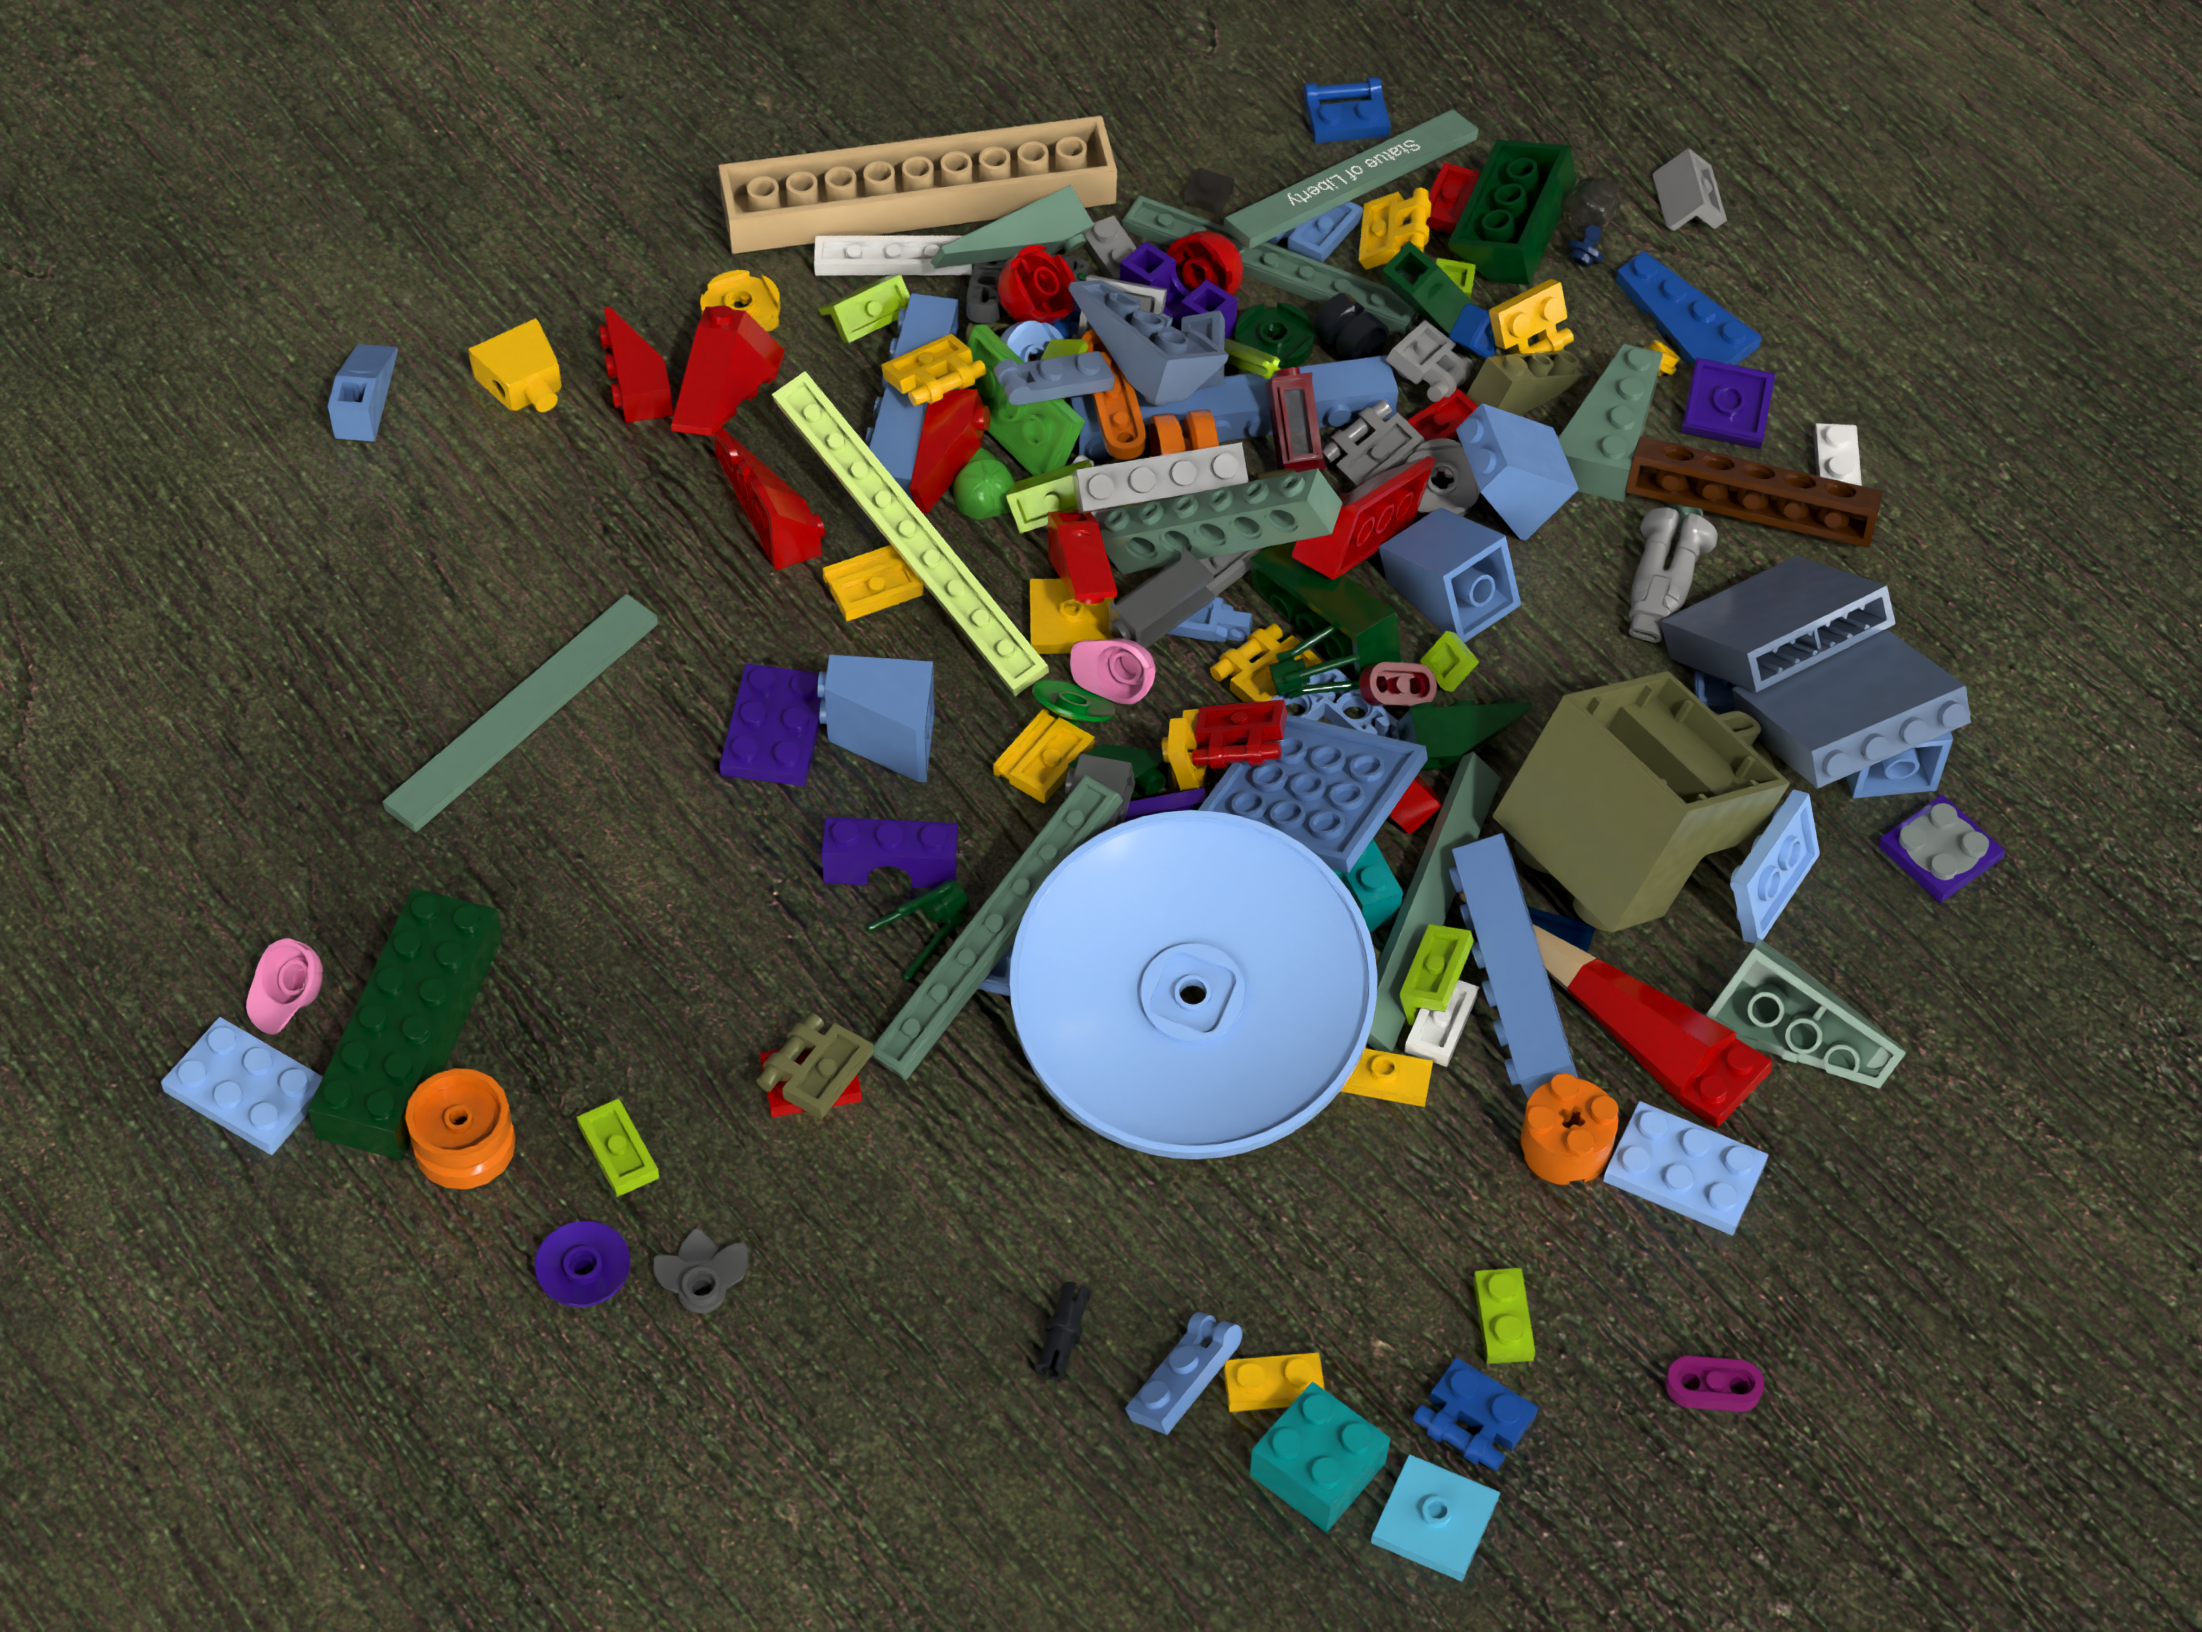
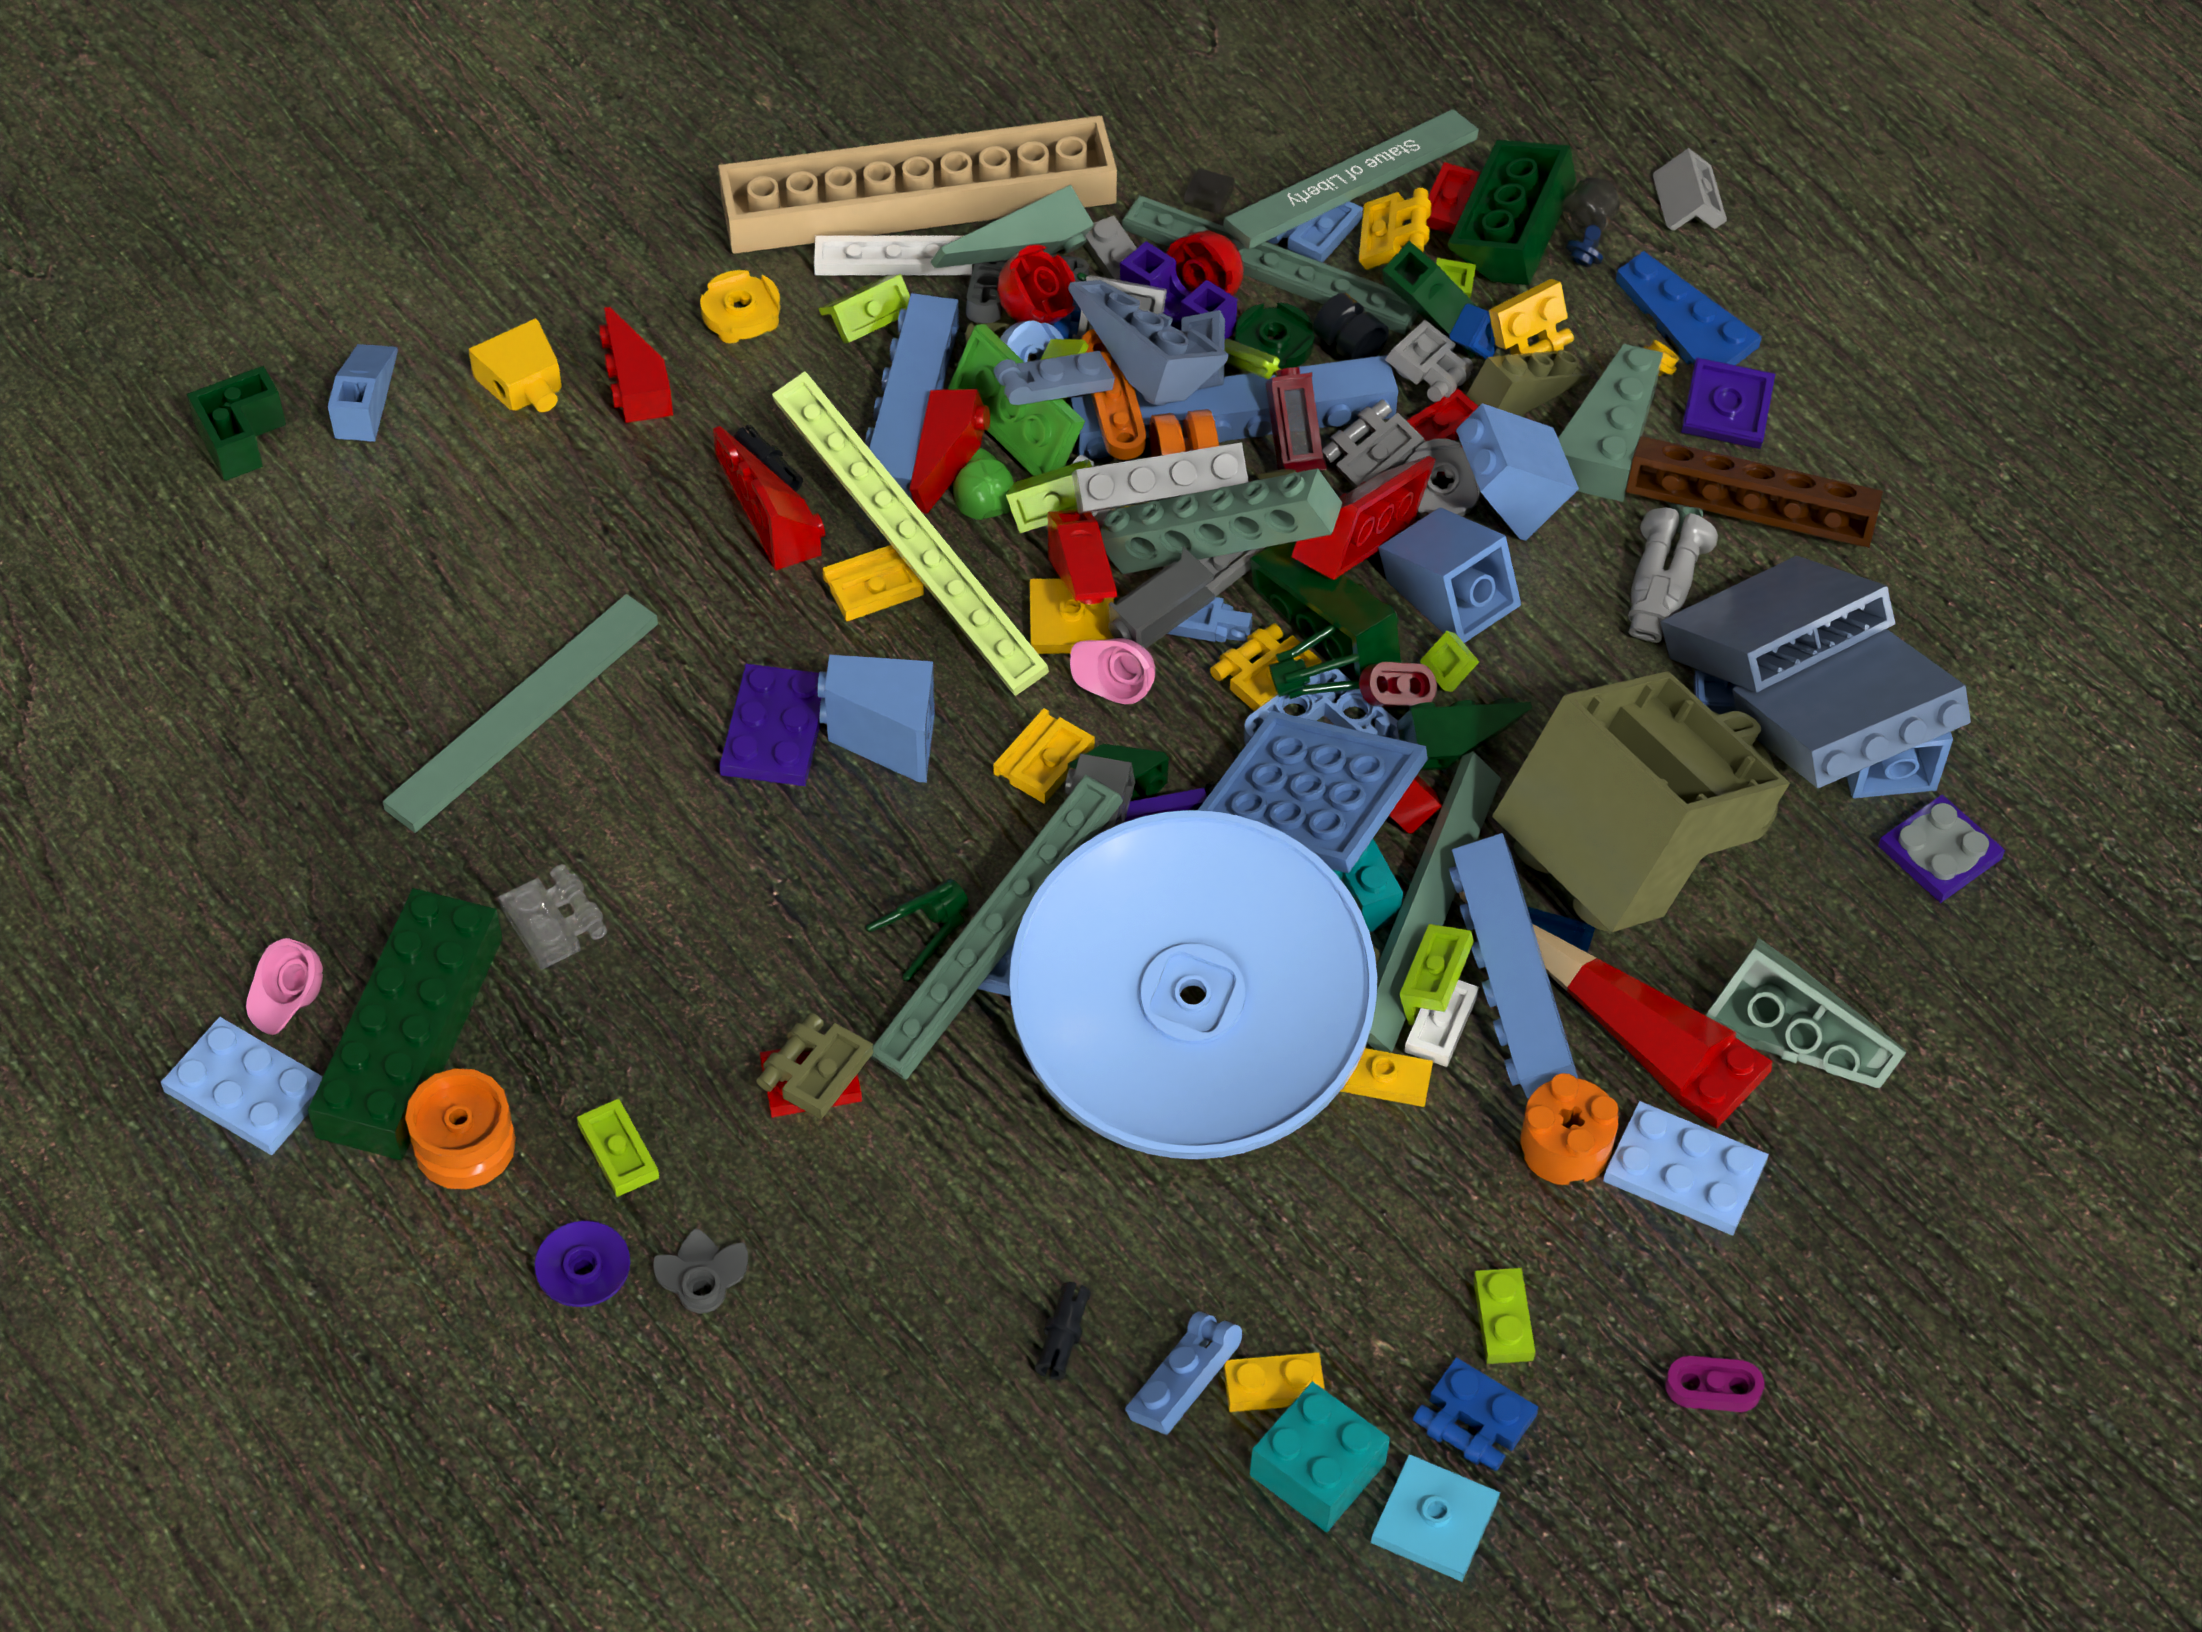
red wedge [671,305,785,436] -> none
dark purple arch [822,817,959,888] -> none
yellow plate [881,333,987,407] -> none
green dish [1032,680,1116,727] -> none
yellow plate [1162,709,1208,792] -> none
red plate [1192,699,1287,769] -> none
blue plate [1303,77,1391,143] -> none
light blue plate [1730,789,1820,944] -> none
white plate [1814,423,1862,486] -> none
none -> dark green brick [187,365,286,481]
none -> clear plate [498,865,607,970]
none -> black pin [734,425,803,492]

